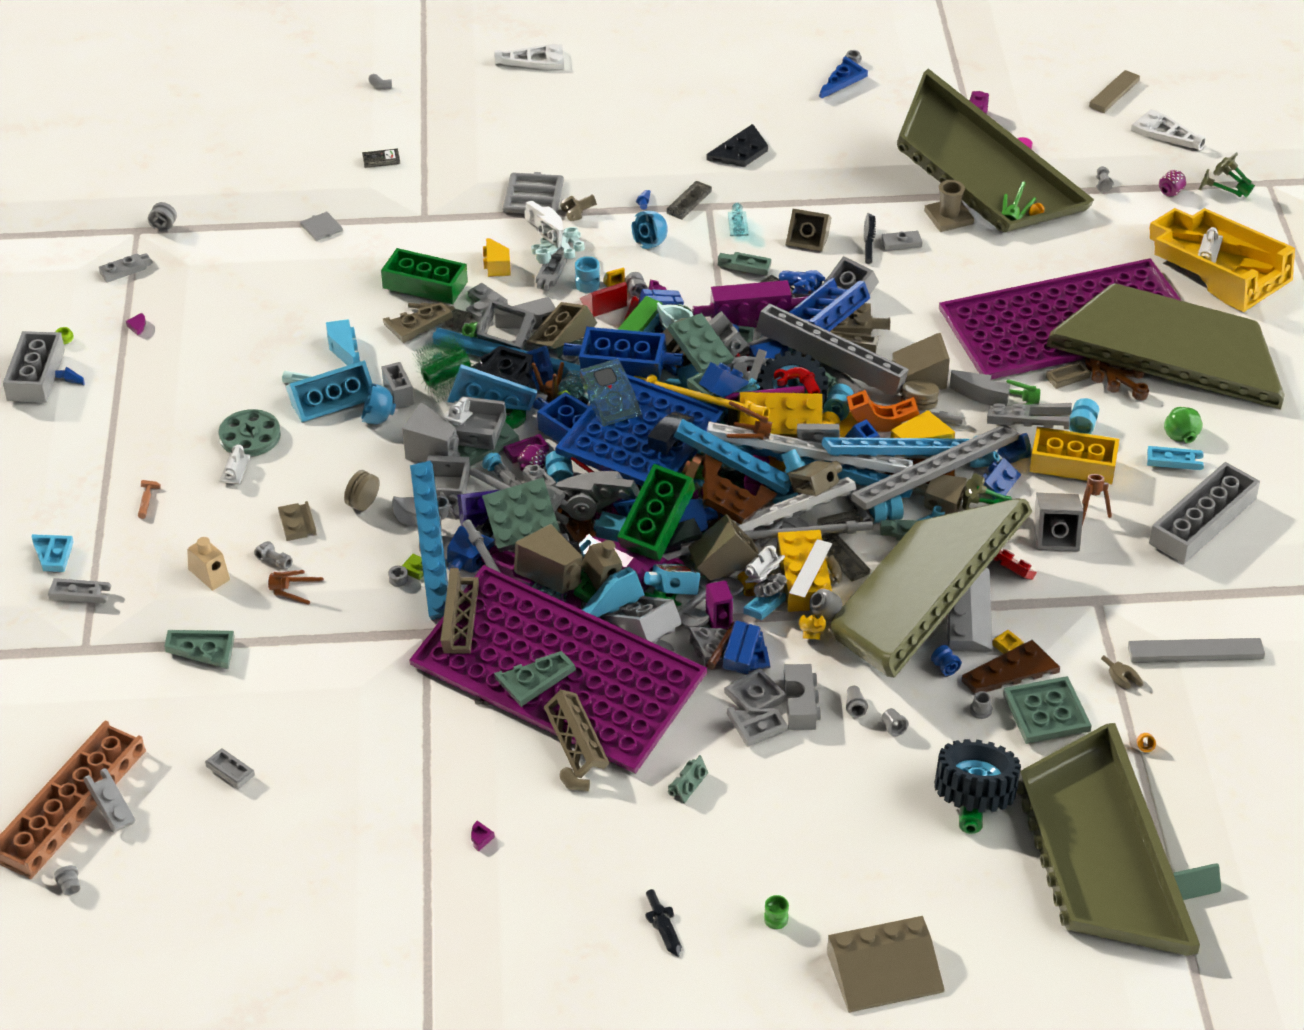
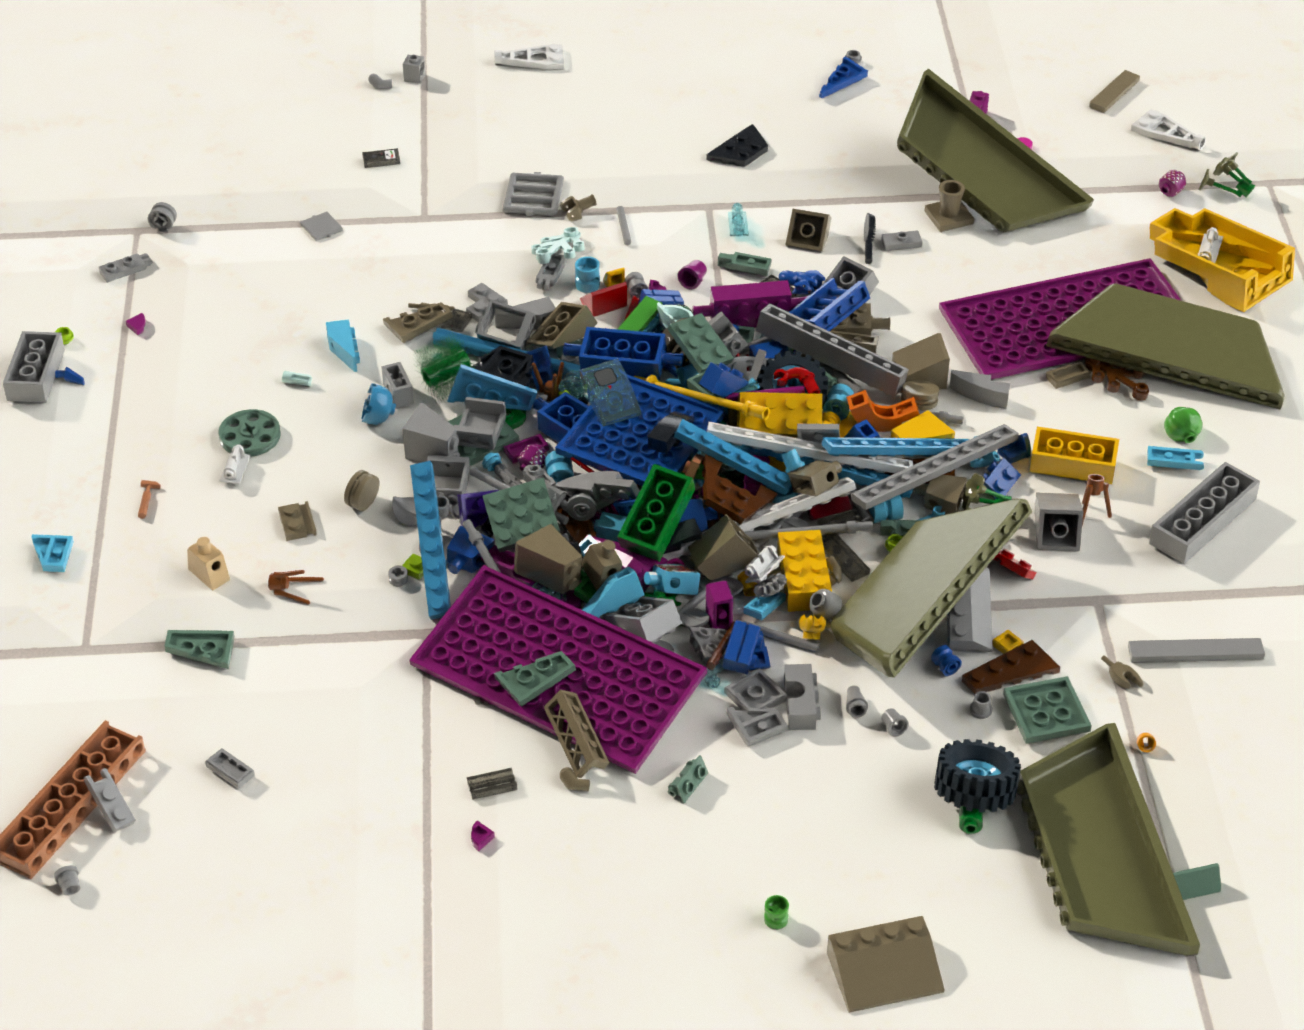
light grey hinge [48,578,112,604] -> none
light grey bar [254,541,293,569] -> none
medium azure slope [285,360,372,422] -> none
green brick [381,248,468,305] -> none
dark tan fence [441,568,479,653] -> none
white hinge [442,397,473,425] -> none
bright green bar [461,321,478,338] -> none
yellow slope [483,238,511,277] -> none
white slope [524,201,563,247] -> none
dark azure cylinder [631,211,668,249] -> none
blue bar [636,190,651,210] -> none
black sword [645,889,682,957] -> none
clear smoke tile [667,181,712,220] -> none
dark orange plant [726,401,773,440] -> none
white sticker [789,539,832,597] -> none
light grey wing [987,403,1072,429] -> none
bright green plant [1002,181,1036,221] -> none
bright green plant [1006,379,1040,405] -> none
light orange hinge [1029,203,1045,216] -> none
medium azure wheel [1069,398,1100,434] -> none
light grey bar [1096,166,1115,194] -> none
none -> light grey brick [402,54,426,84]
none -> clear smoke tile [466,767,517,800]
none -> light grey bar [616,206,631,245]
none -> magenta piece [677,260,707,290]
none -> clear light blue arm [705,659,725,688]
none -> light grey bar [737,619,820,652]
none -> dark red slope [808,496,853,520]
none -> lime plate [885,534,903,552]

